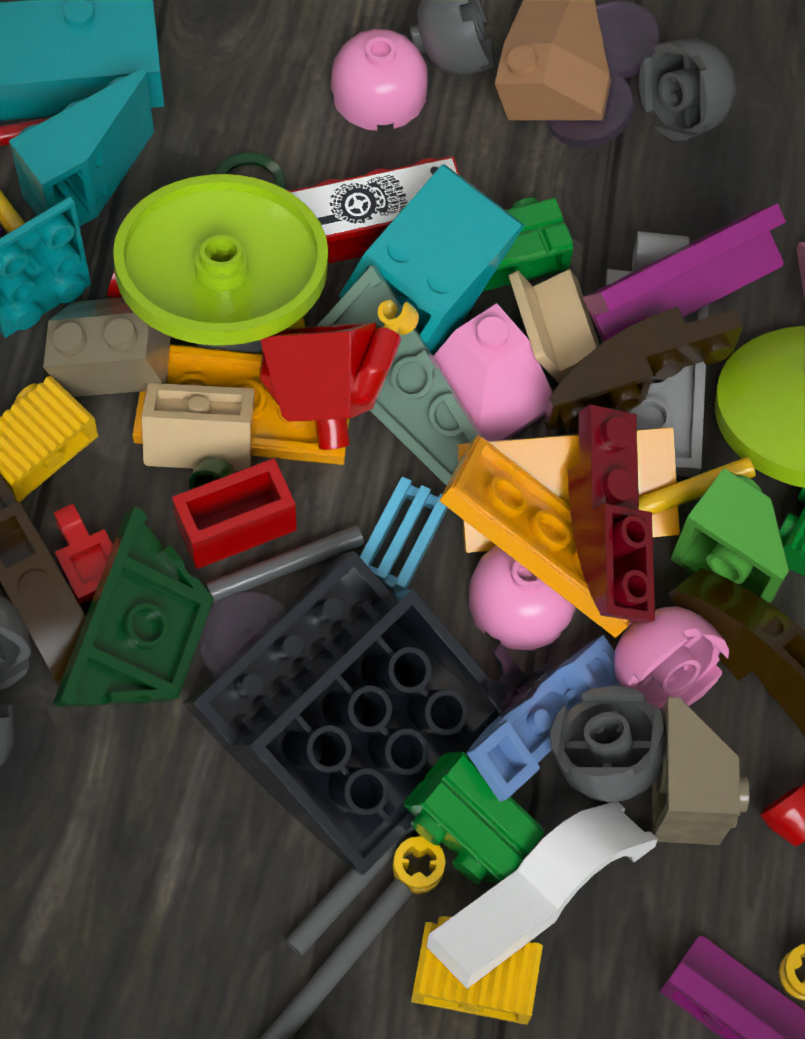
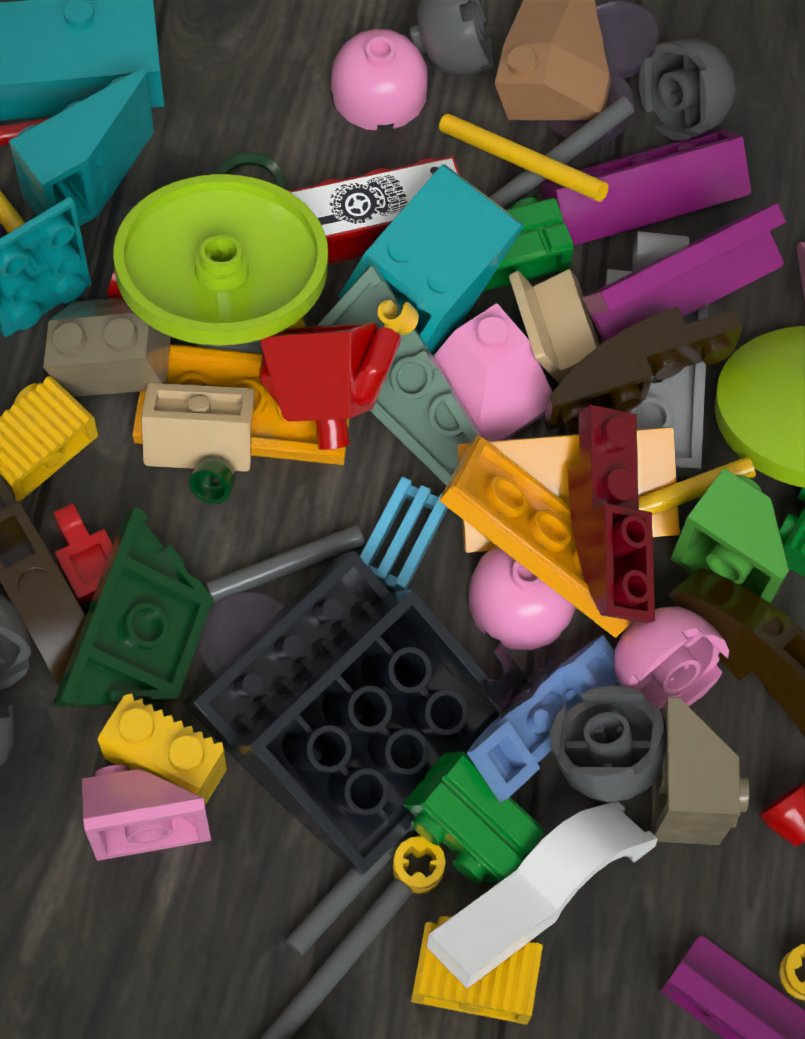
red brick [172,458,297,569] -> none
none -> bright pink slope [82,765,211,861]
none -> yellow brick [97,693,227,805]
none -> yellow bar [439,113,609,202]
none -> dark grey bar [489,96,634,210]
none -> magenta panel [541,129,751,246]

